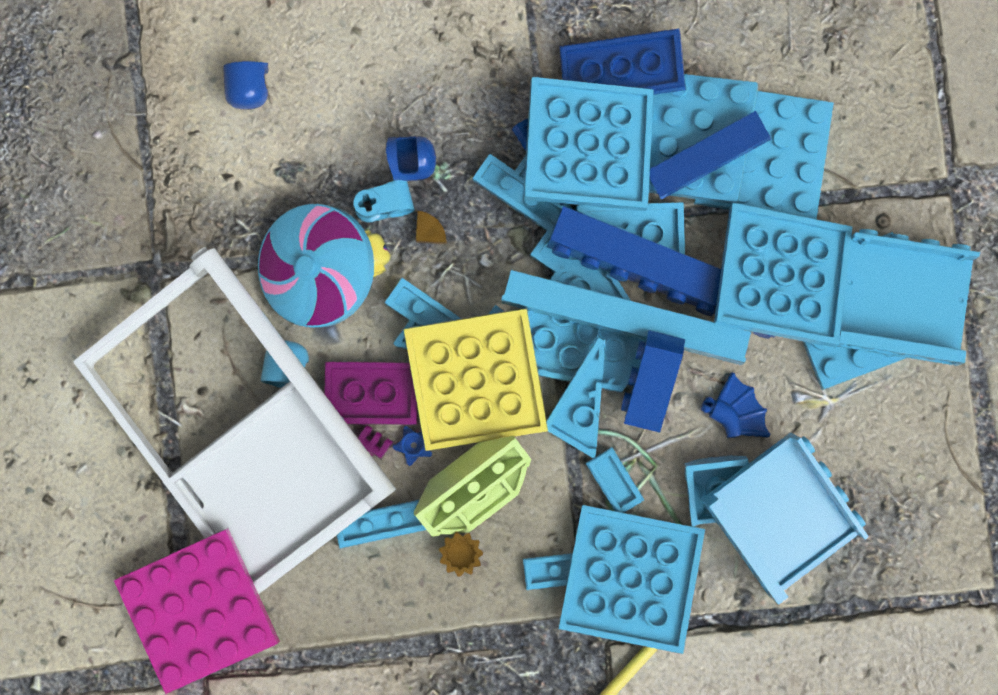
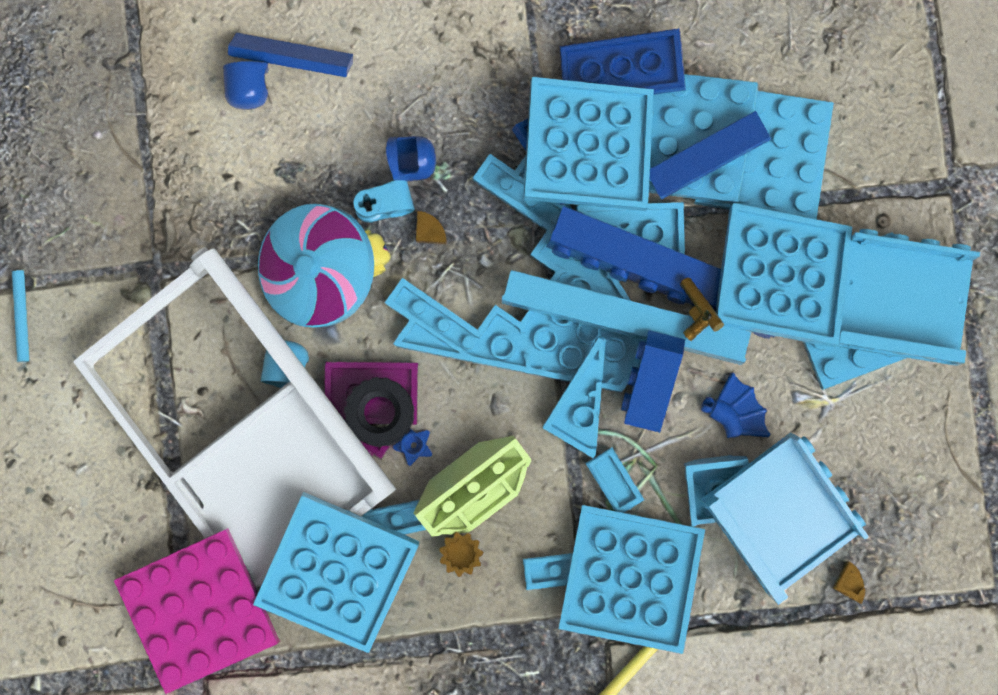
light yellow plate [404,308,548,451] -> none
none -> medium azure bar [12,270,30,362]
none -> blue tile [228,33,353,77]
none -> medium azure plate [253,492,419,653]
none -> black tyre [344,377,415,447]
none -> pearl gold hose [680,277,724,341]
none -> pearl gold tile [832,561,865,604]

